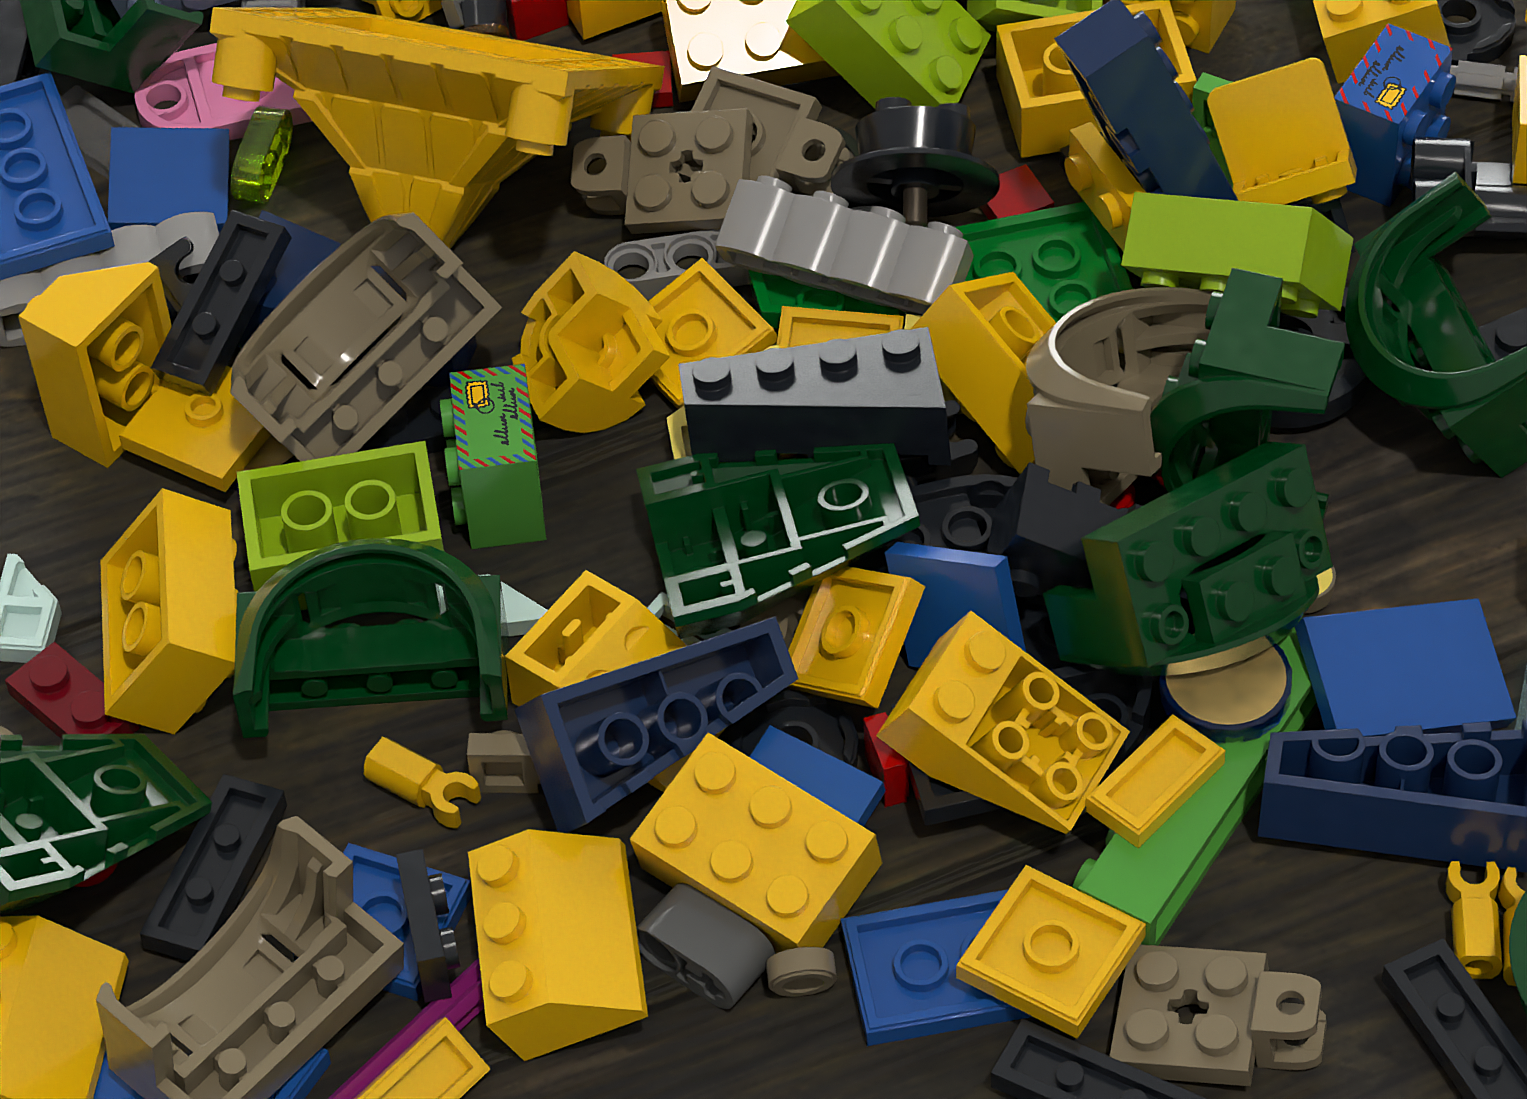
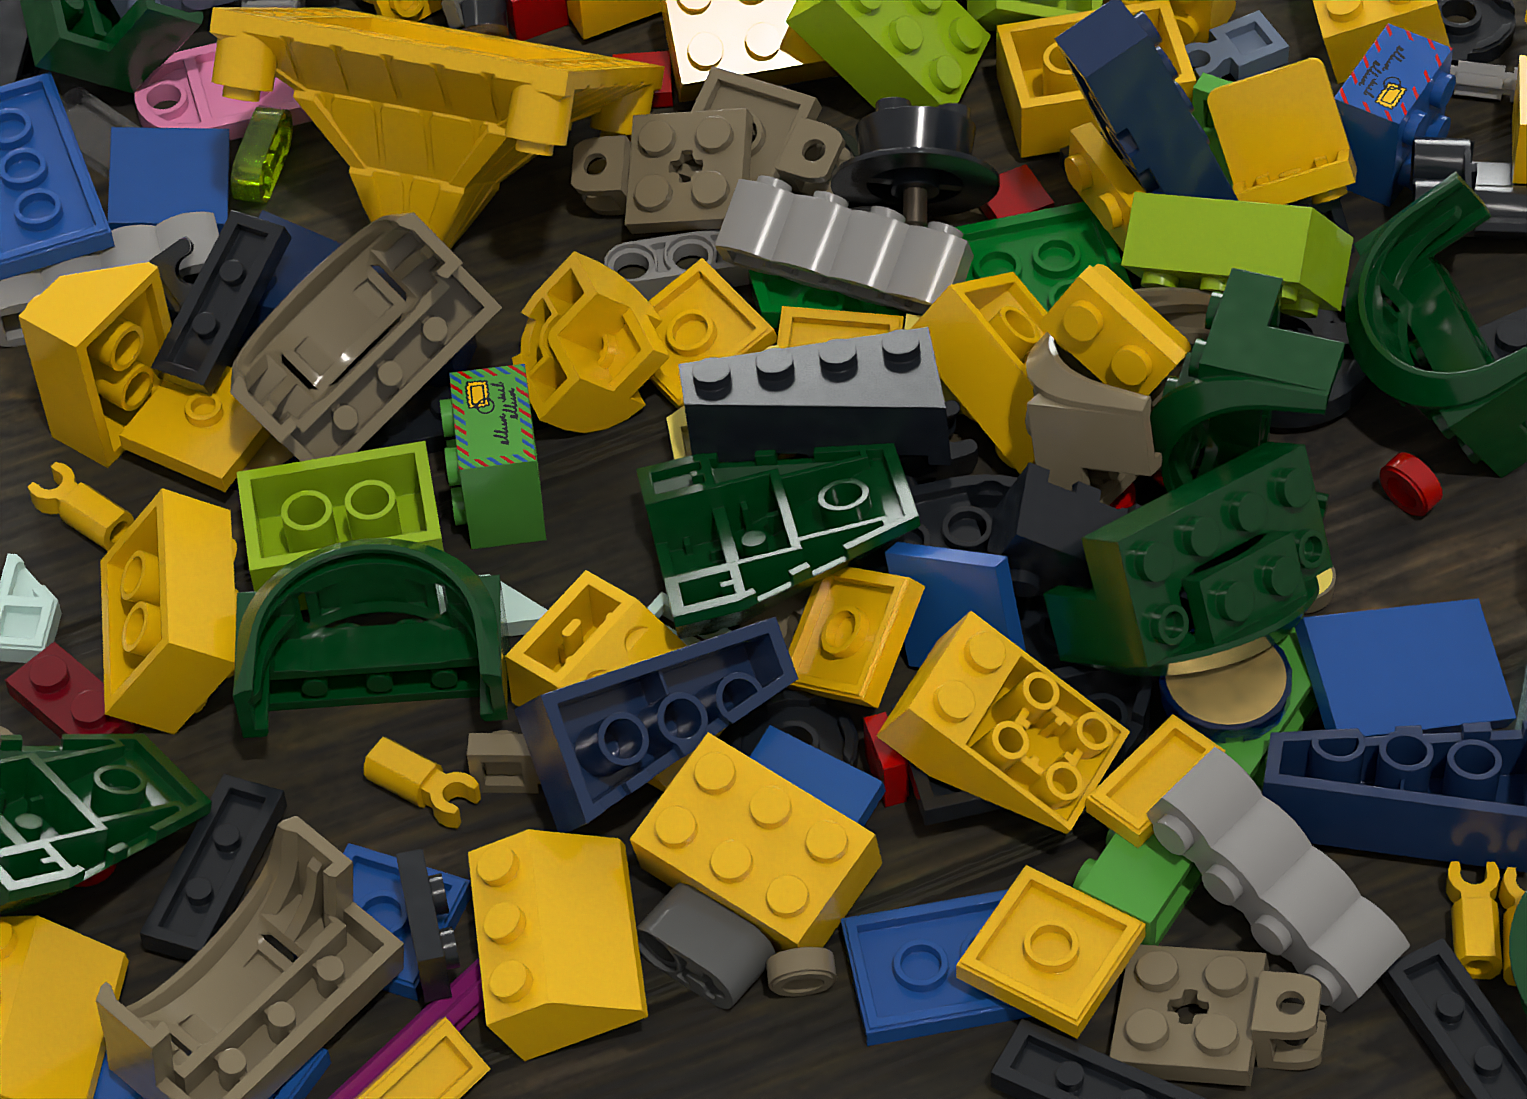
none -> yellow bar [28,462,134,551]
none -> yellow bracket [1038,264,1191,396]
none -> light grey brick [1146,747,1410,1012]
none -> sand blue plate [1185,10,1289,81]
none -> red tile [1380,452,1443,516]

